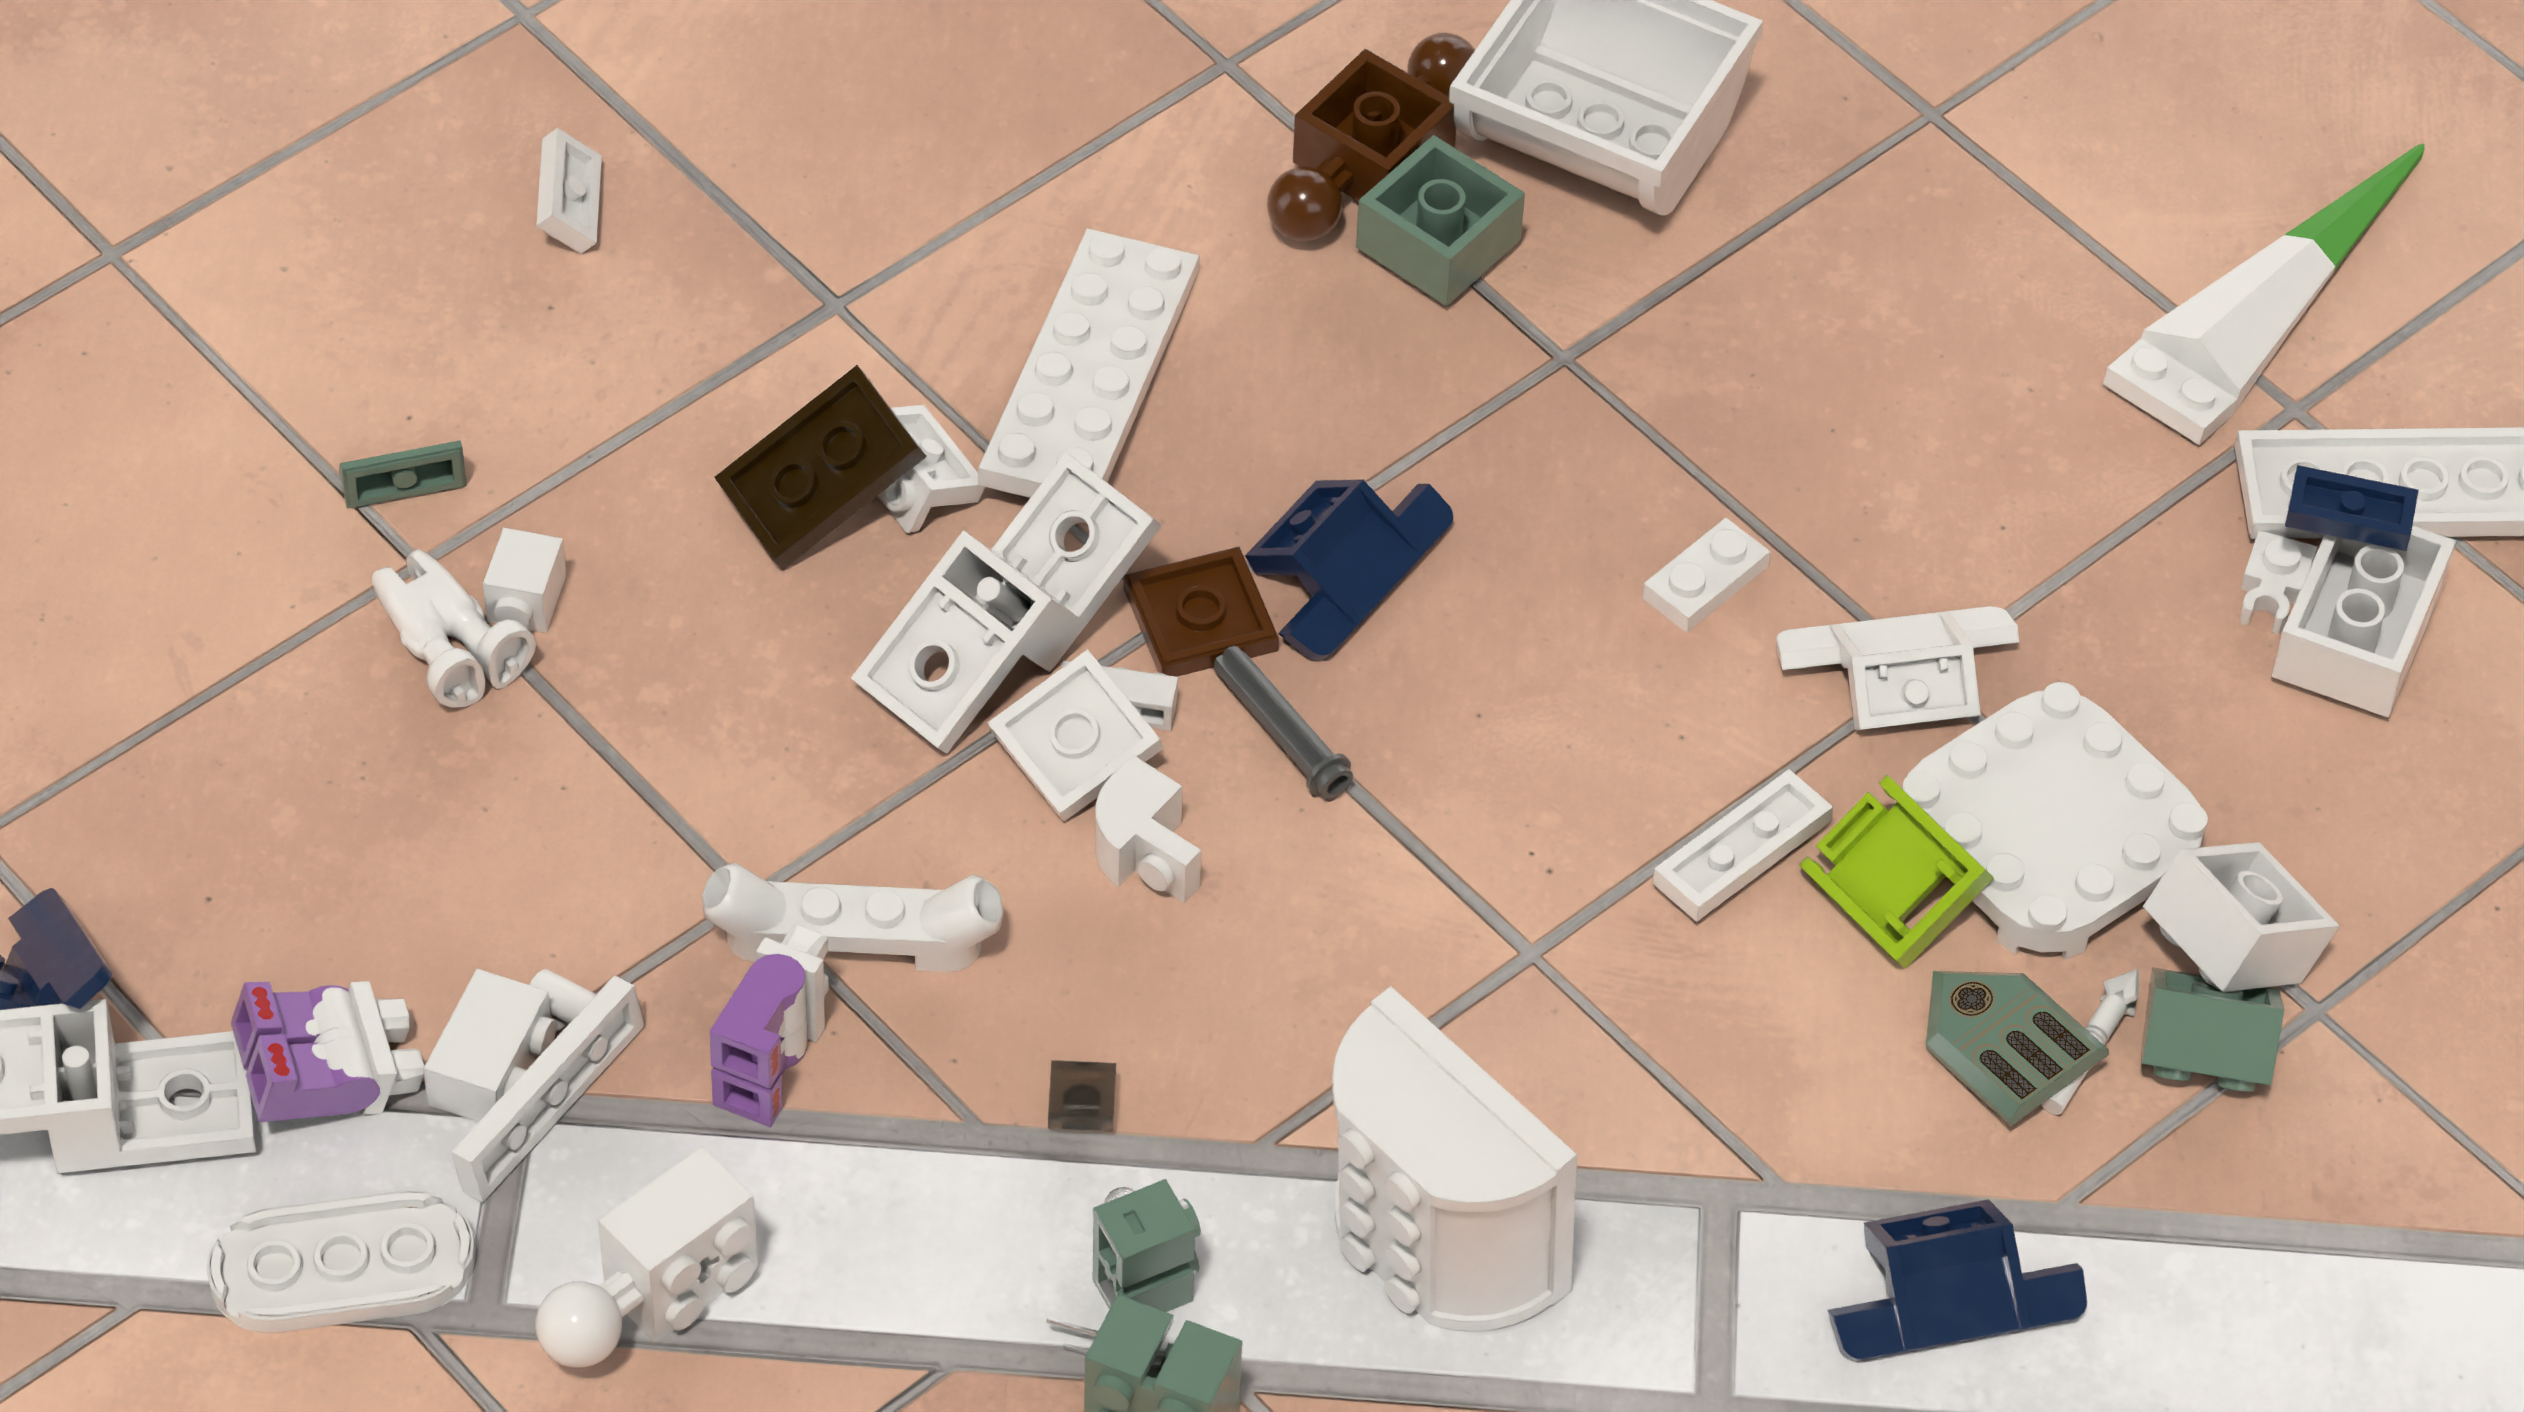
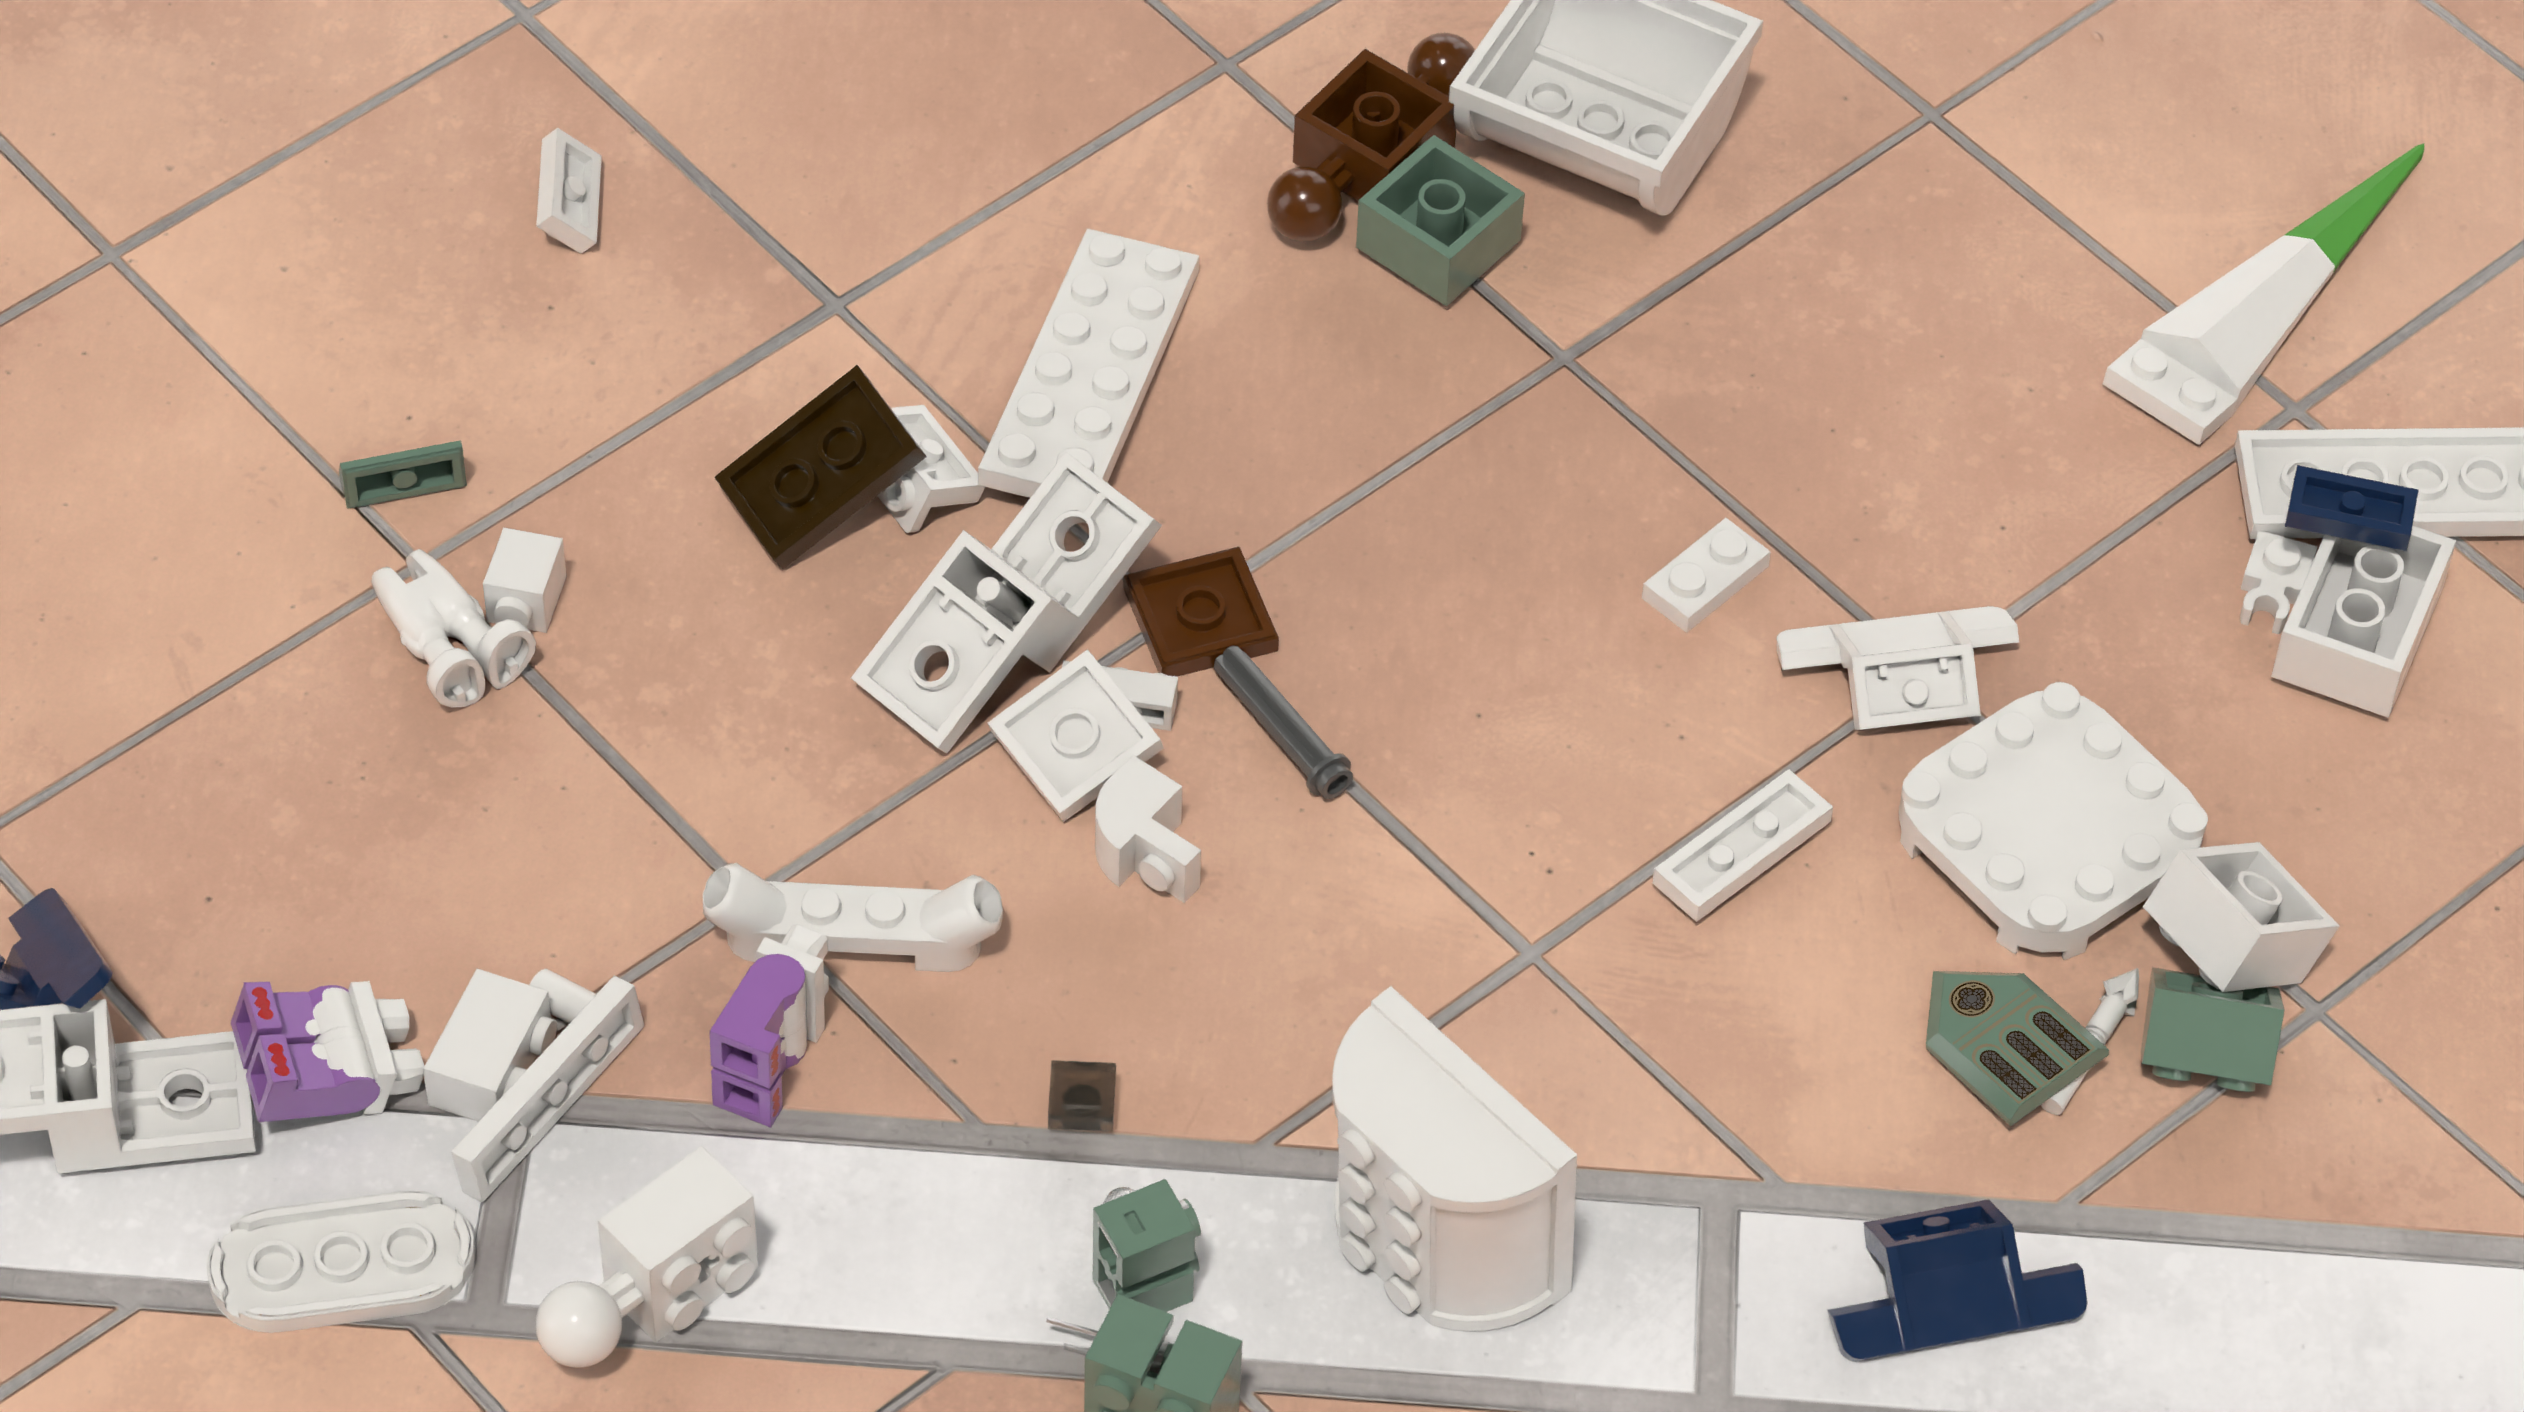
dark blue plate [1245,479,1453,661] -> none
lime container [1799,775,1994,969] -> none

